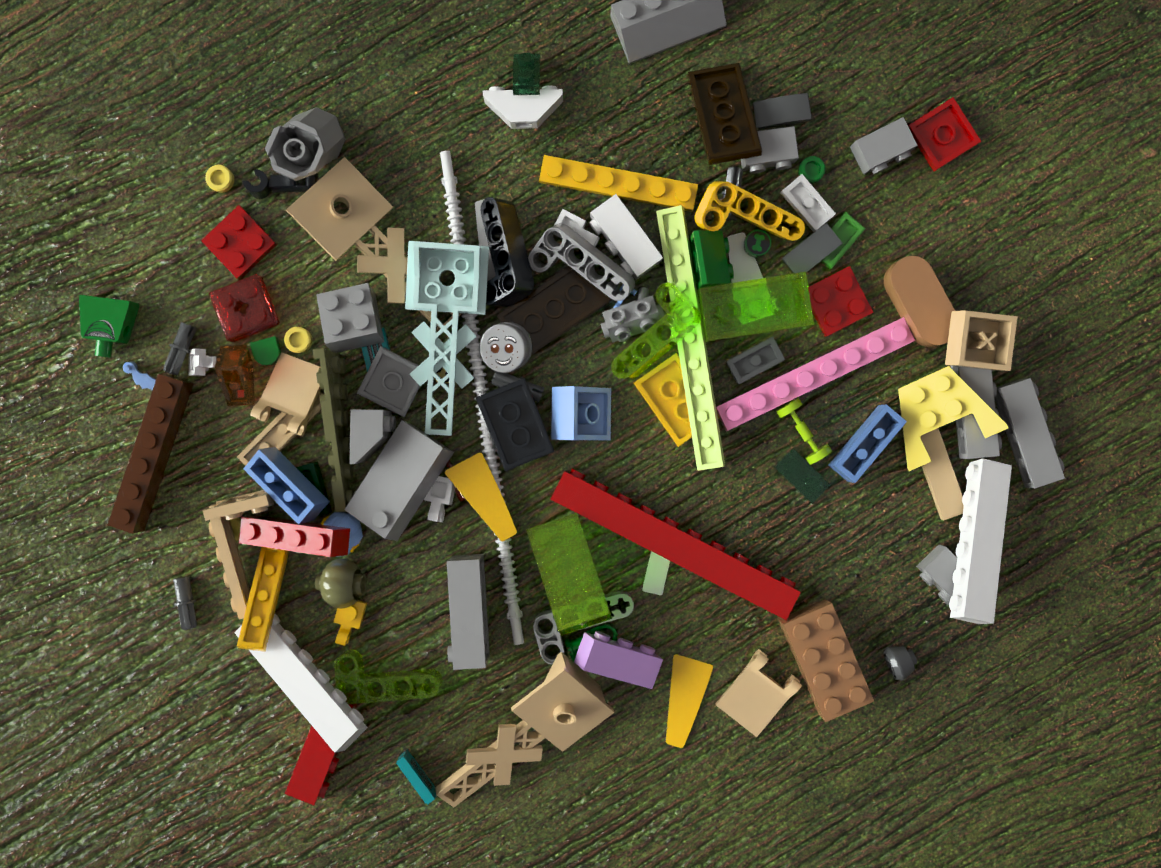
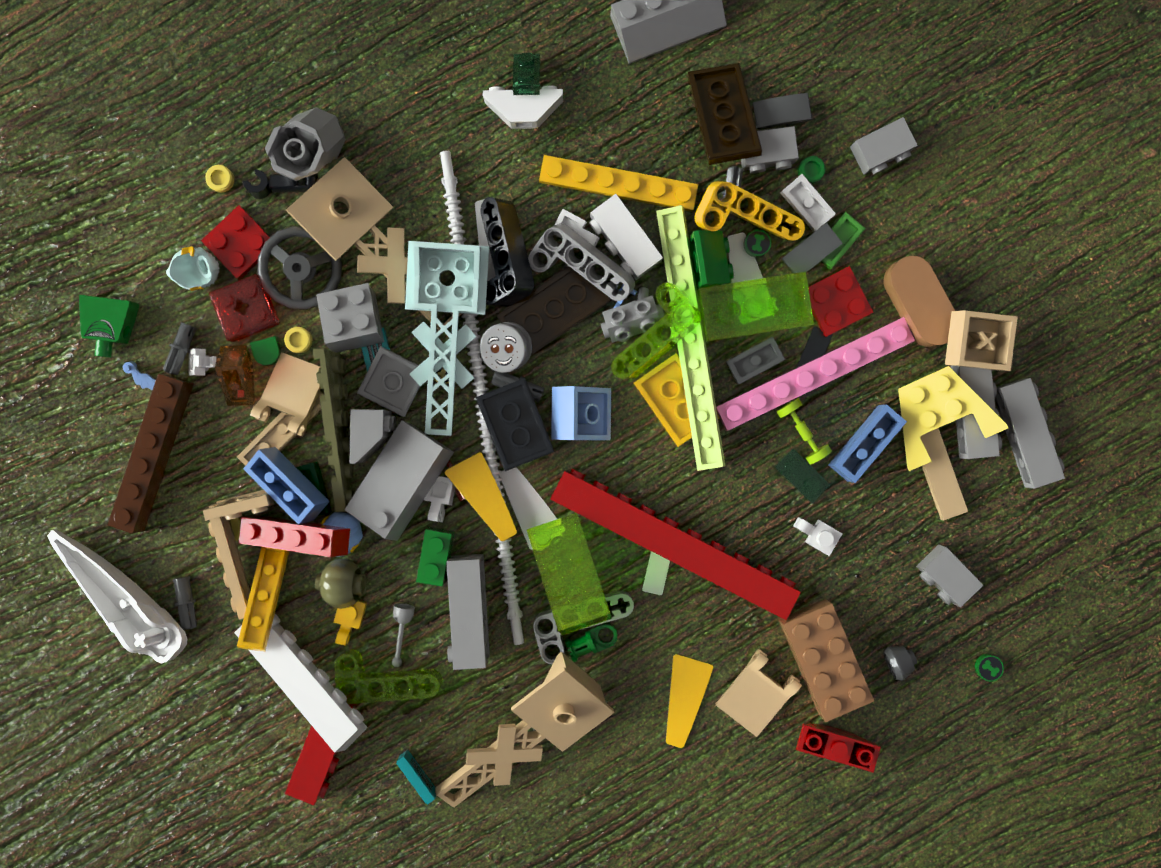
lavender brick [574,631,663,689] -> none
red plate [908,97,981,171] -> none
white brick [949,459,1012,624] -> none
none -> white piece [47,529,187,663]
none -> light aqua hair [166,246,220,291]
none -> dark grey piece [257,226,342,310]
none -> light grey hinge [391,603,415,667]
none -> green brick [416,527,455,587]
none -> white sticker [499,467,567,553]
none -> white plate [793,517,842,556]
none -> black sticker [796,326,833,368]
none -> red slope [796,723,881,773]
none -> tile [975,654,1004,682]

